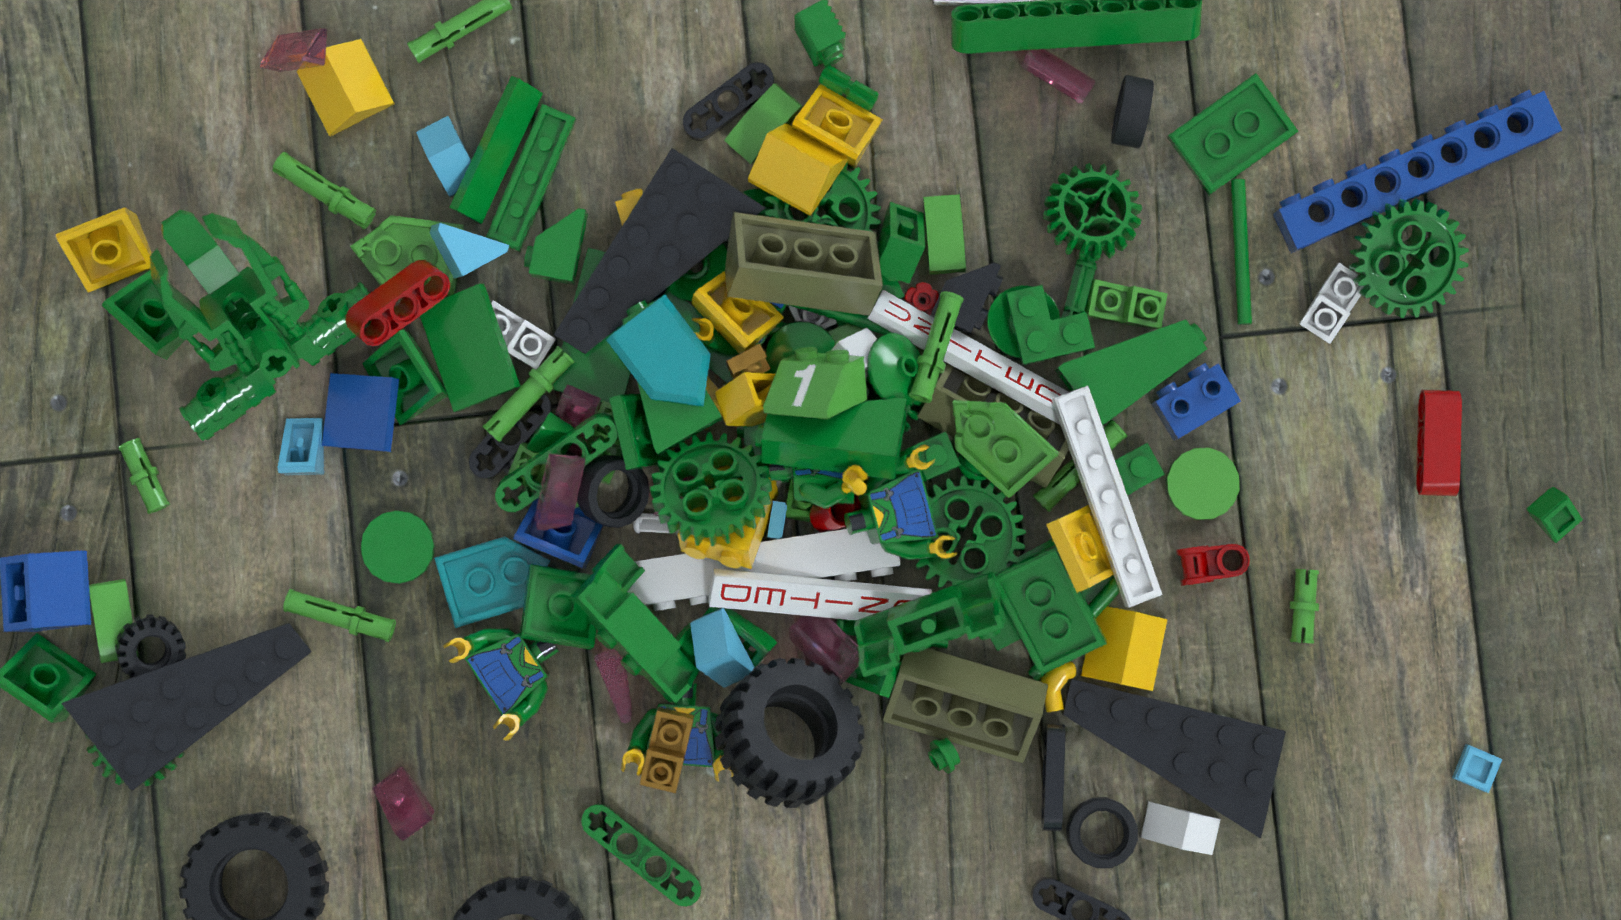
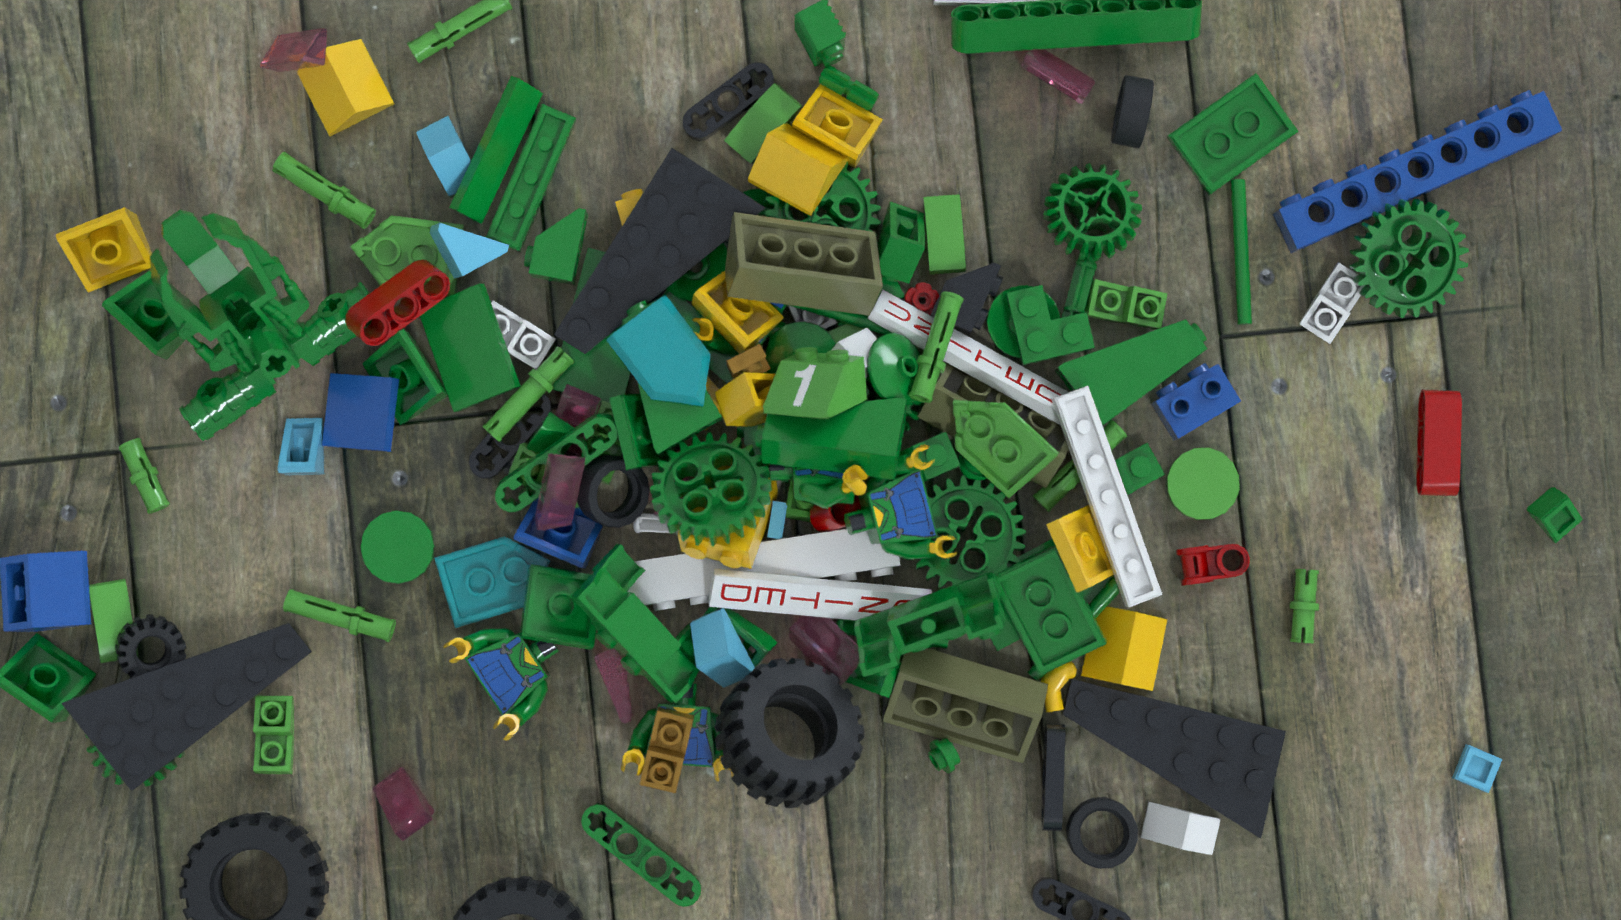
none -> bright green slope [253,696,294,774]

